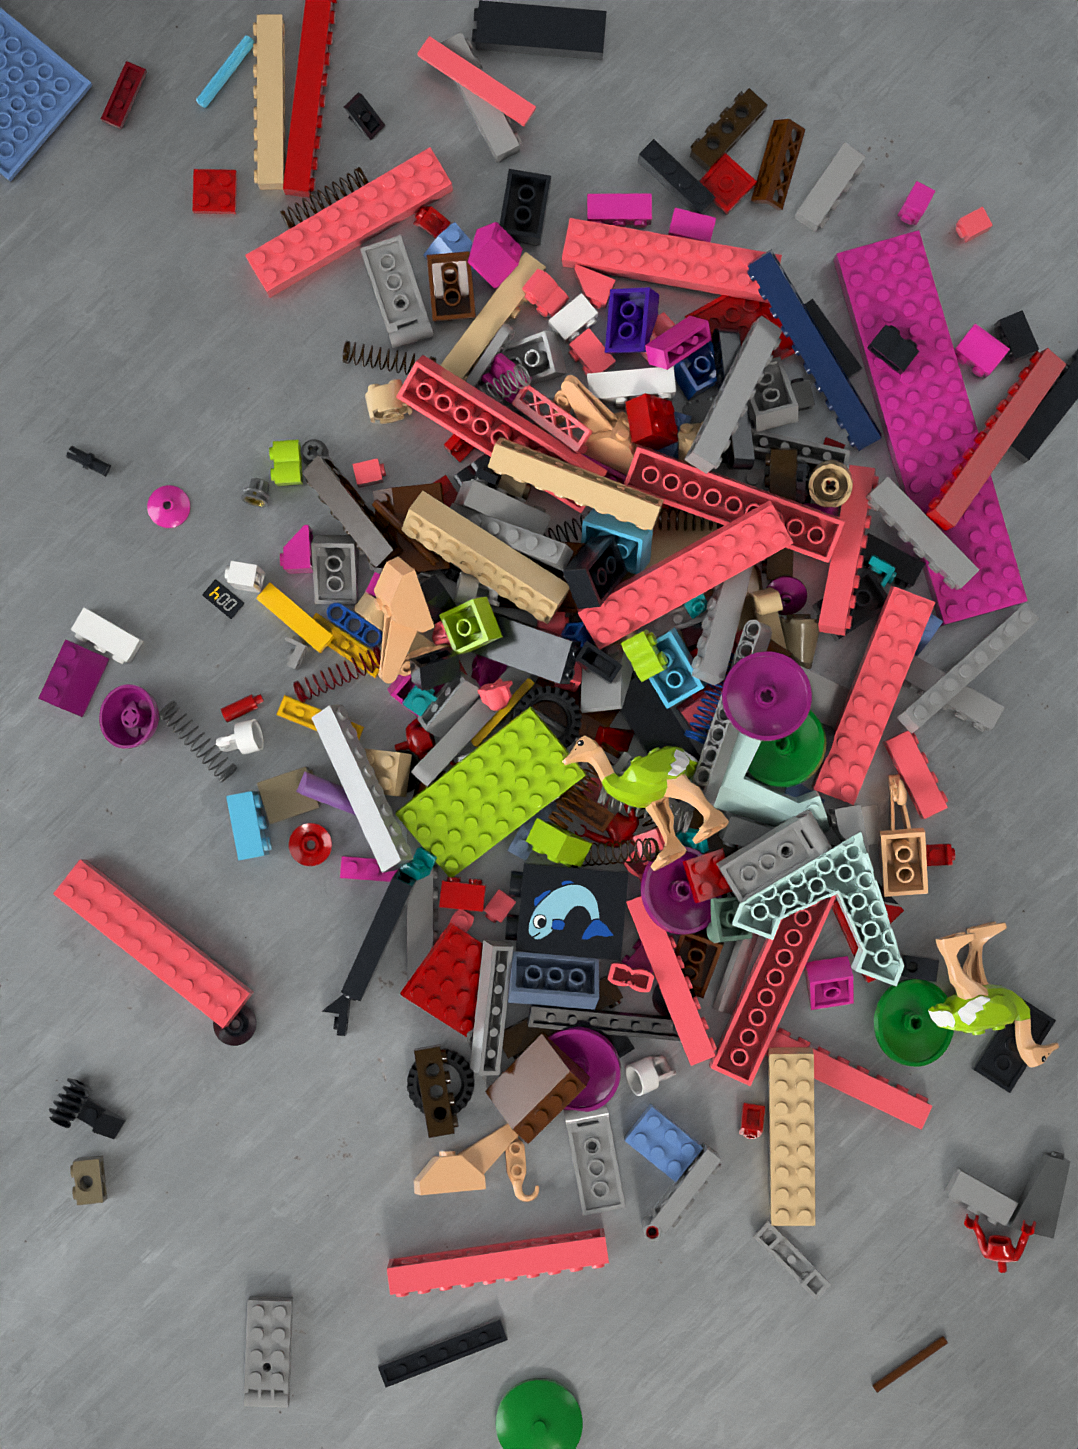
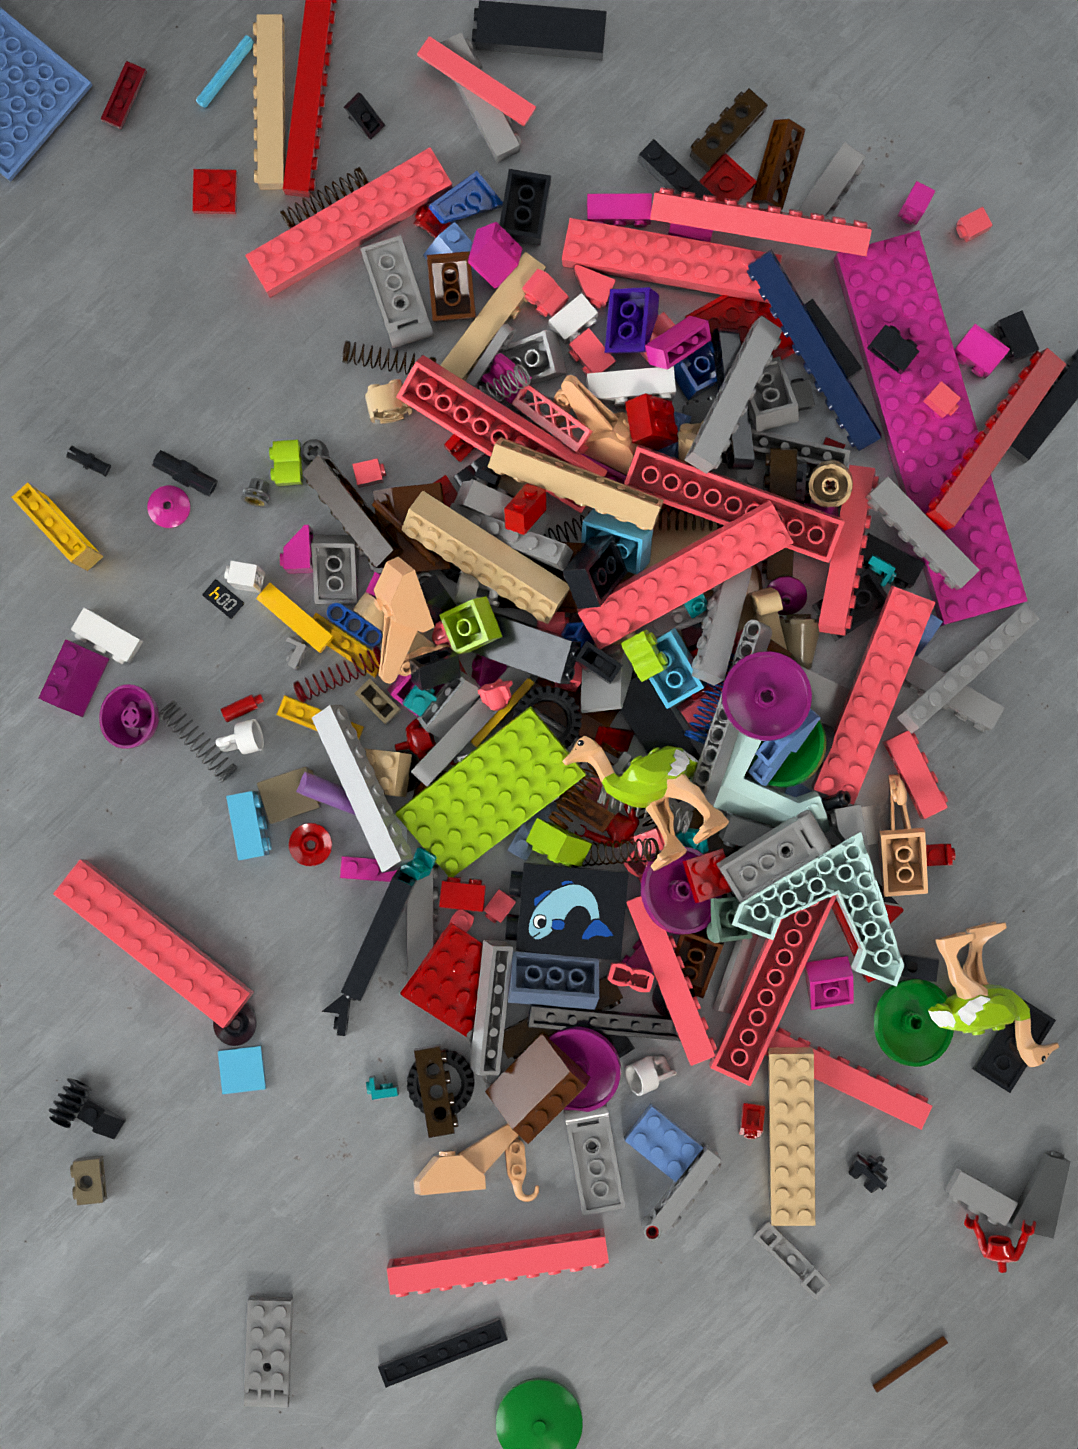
none -> yellow window [11,482,104,571]
none -> black piece [152,450,218,497]
none -> medium azure tile [218,1045,266,1094]
none -> dark tan brick [354,678,401,725]
none -> teal bracket [366,1075,399,1100]
none -> blue wing [428,171,503,224]
none -> red brick [504,483,546,535]
none -> coral brick [650,187,872,256]
none -> medium blue slope [748,708,821,786]
none -> black pin [822,790,851,811]
none -> black hips [848,1151,888,1193]
none -> coral brick [923,381,961,418]

